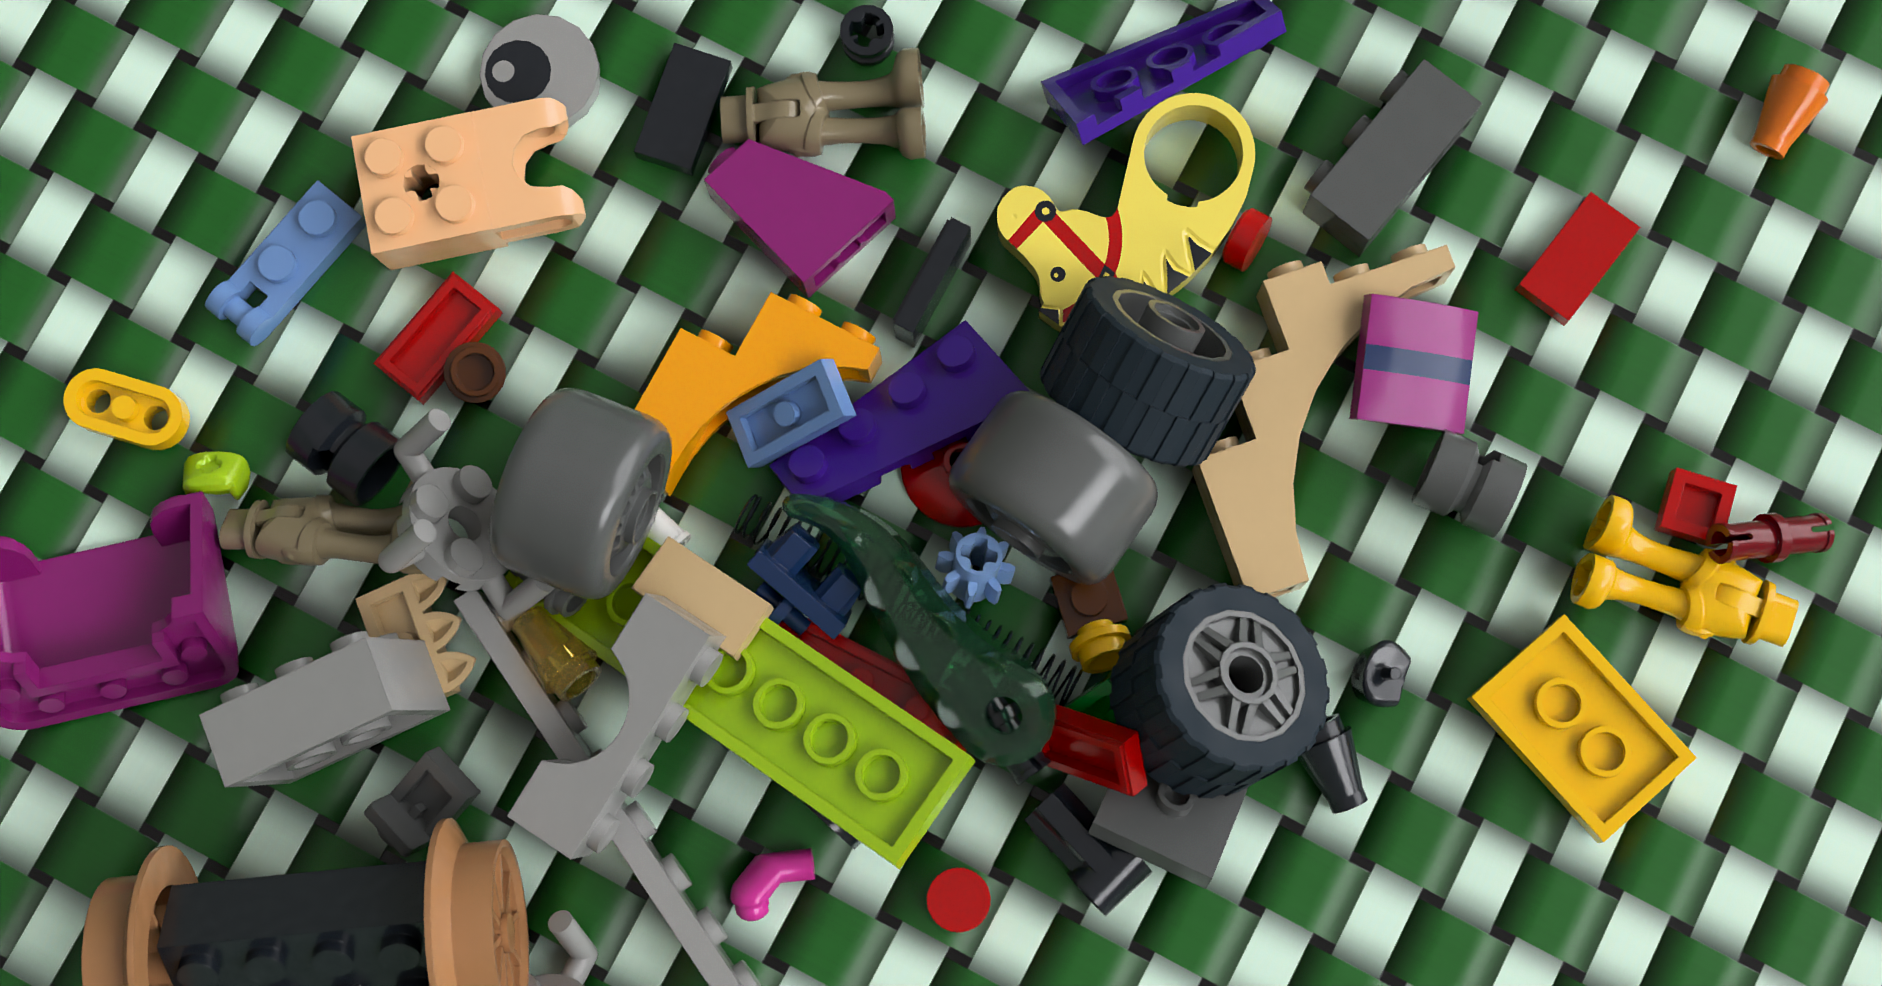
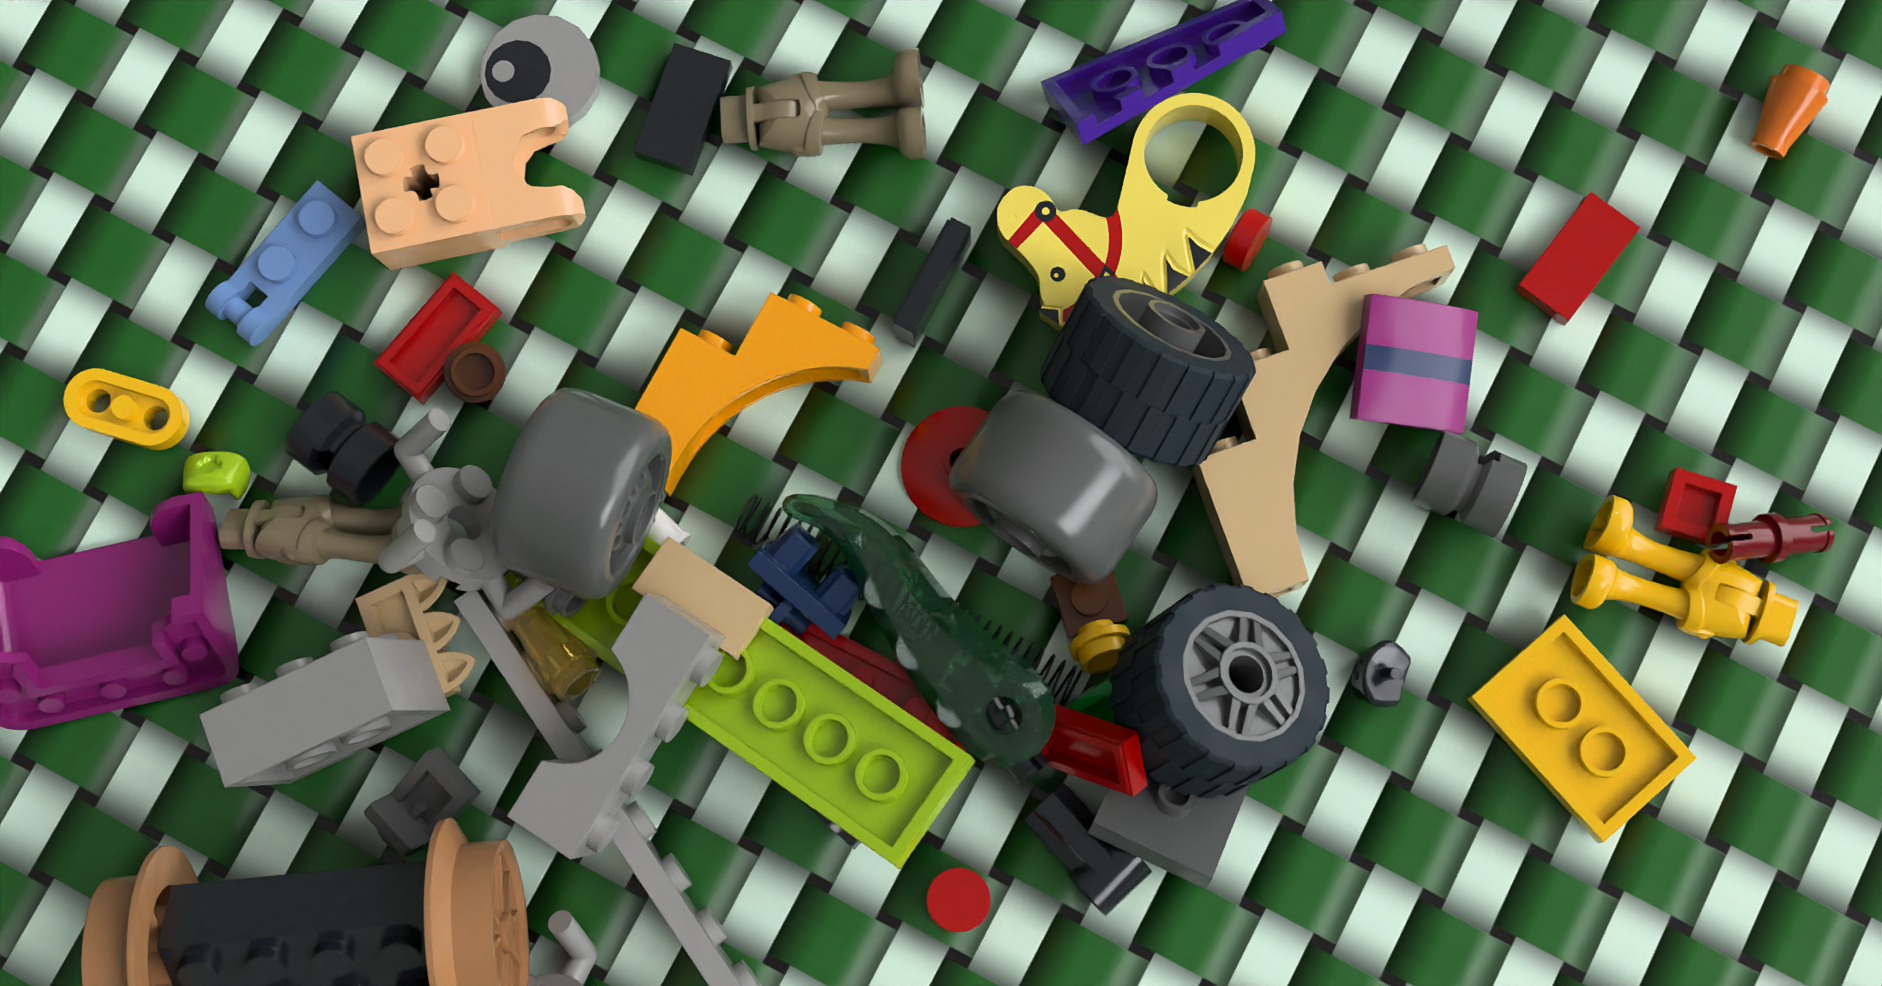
magenta slope [704,139,896,298] -> none
medium blue plate [726,359,857,468] -> none
dark pink arm [730,848,815,921] -> none
dark purple wing [769,320,1030,517] -> none
black bush [840,5,894,66] -> none
light blue gear [935,527,1016,609] -> none
black cone [1298,714,1368,814] -> none
dark grey brick [1303,59,1482,257] -> none

